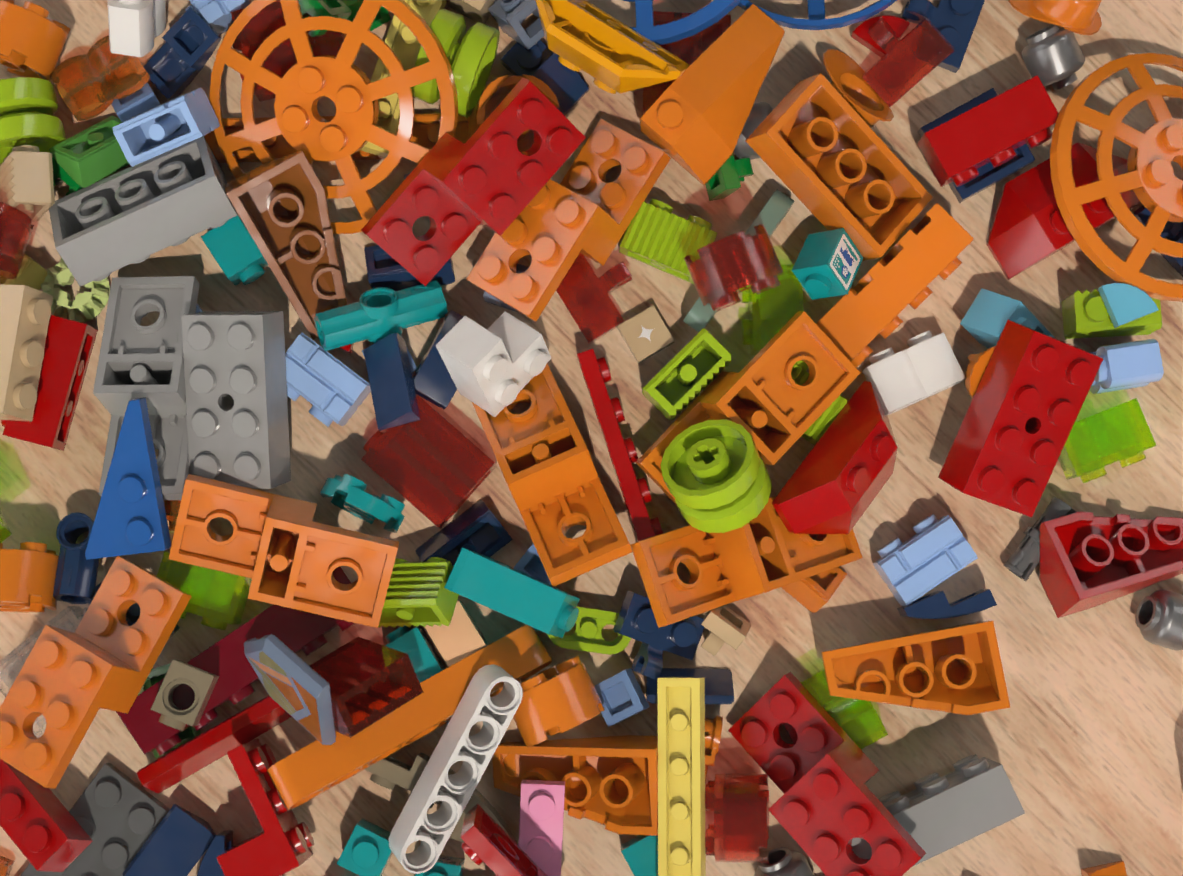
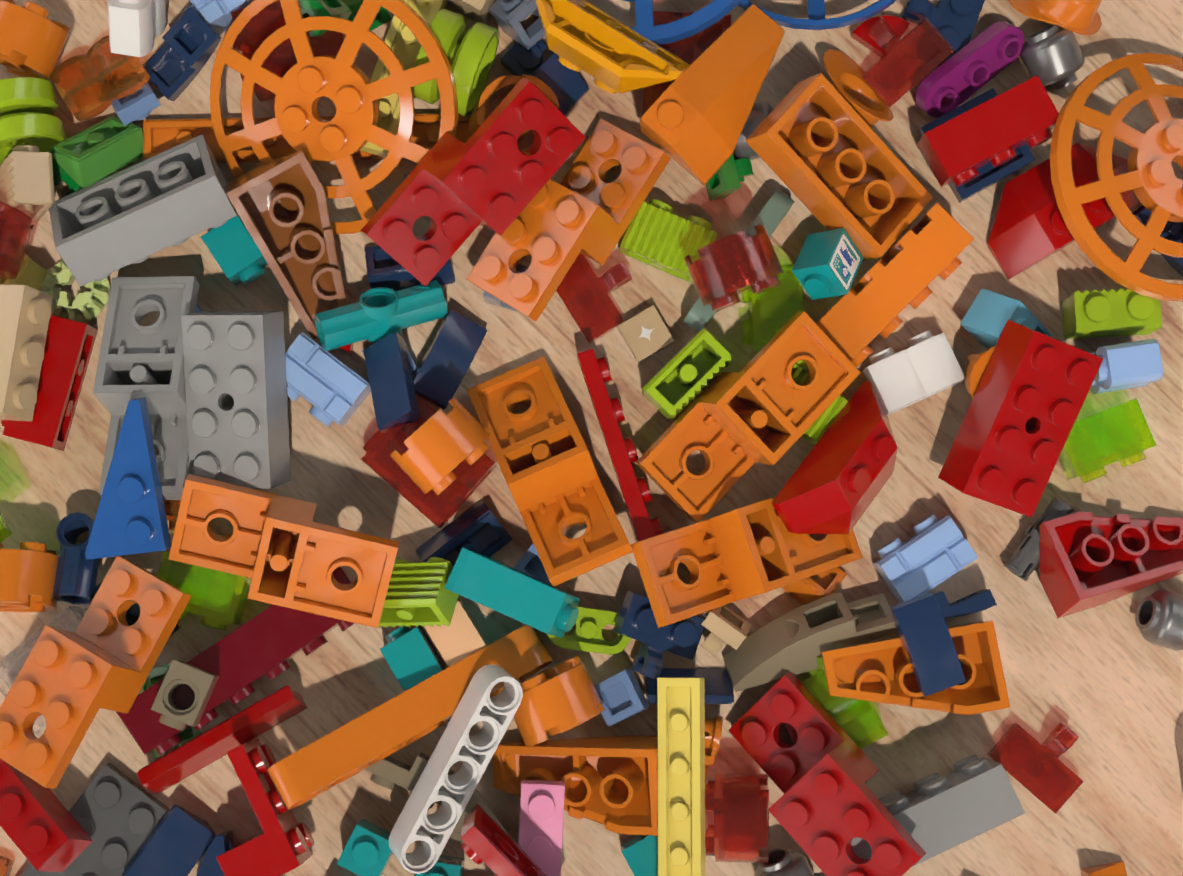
light blue brick [112,87,220,167] -> none
sand blue tile [244,634,336,745] -> none
clear red brick [309,637,423,738] -> none
teal plate [320,474,405,533] -> none
white brick [435,311,551,417] -> none
lime wheel [661,419,772,533] -> none
medium azure tile [1098,283,1159,328] -> none
none -> orange brick [390,396,490,495]
none -> dark tan slope [723,592,898,692]
none -> dark blue slope [891,592,966,697]
none -> magenta plate [916,21,1024,118]
none -> clear red plate [987,722,1084,814]

